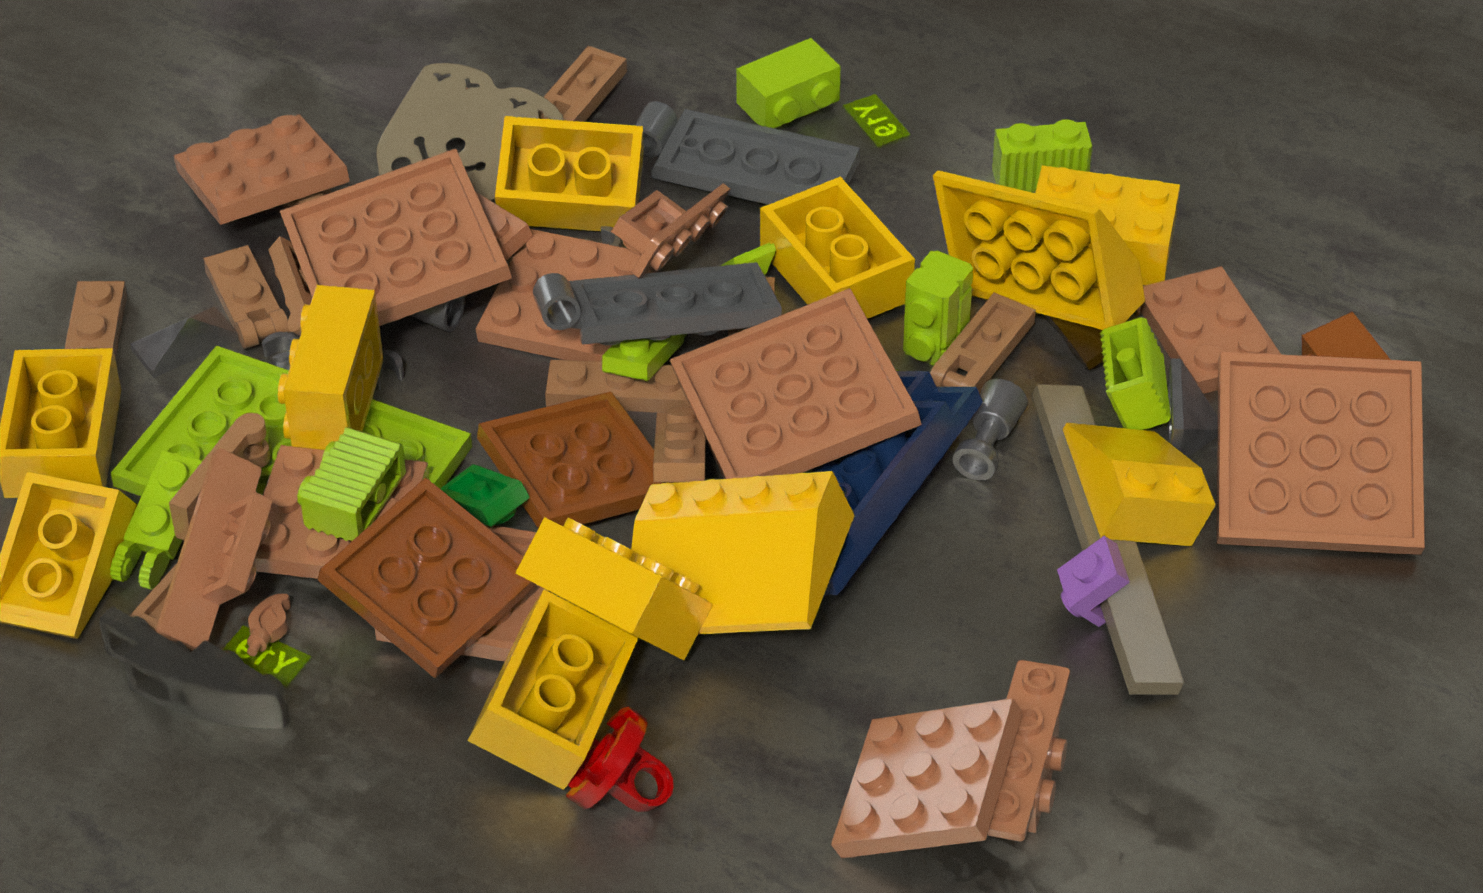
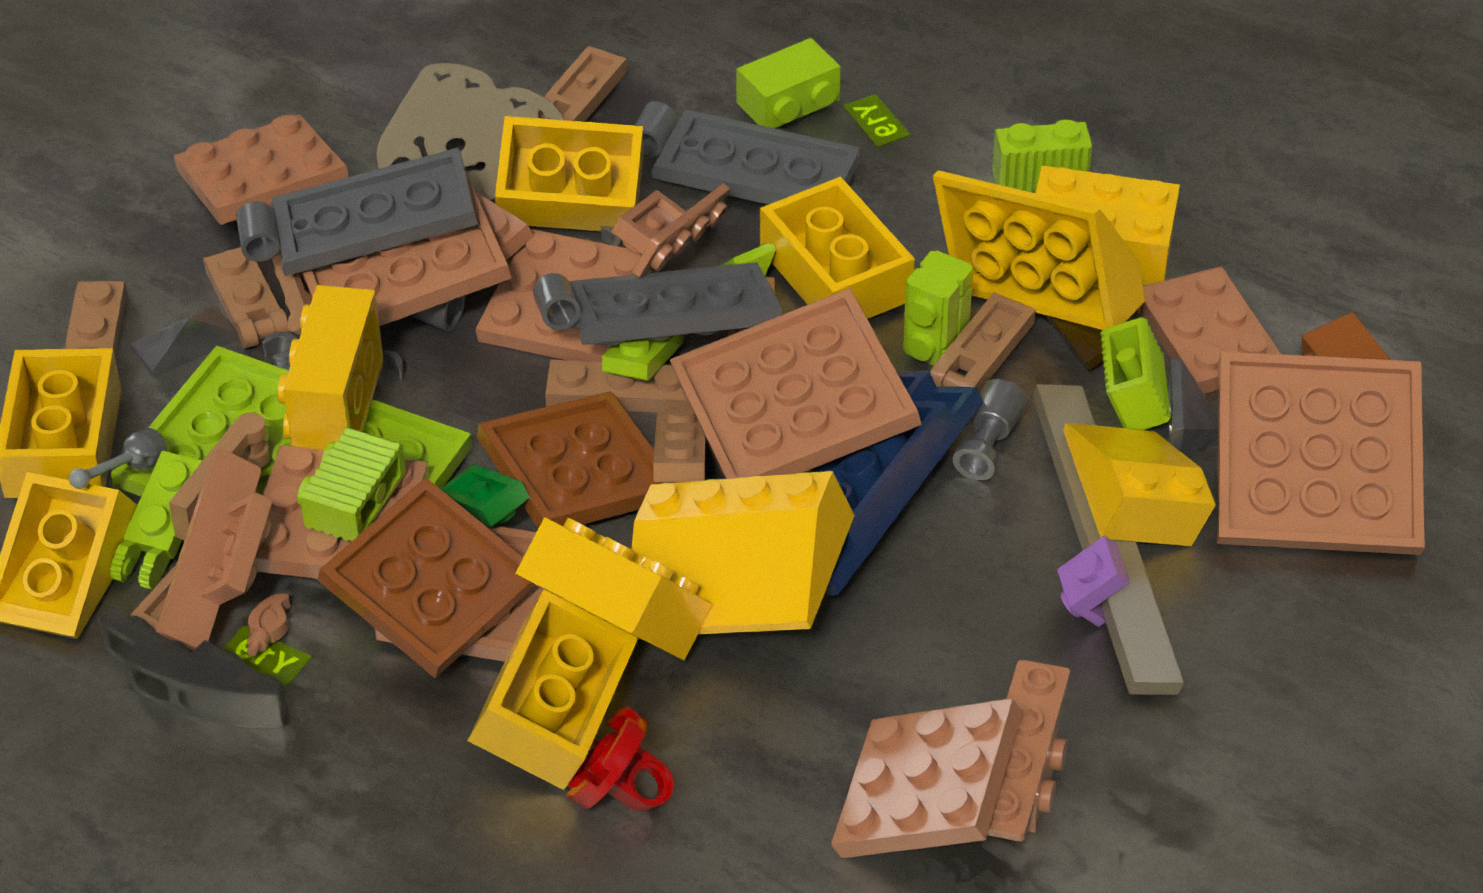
none -> hinge [69,428,167,489]
none -> dark grey hinge [236,148,478,276]

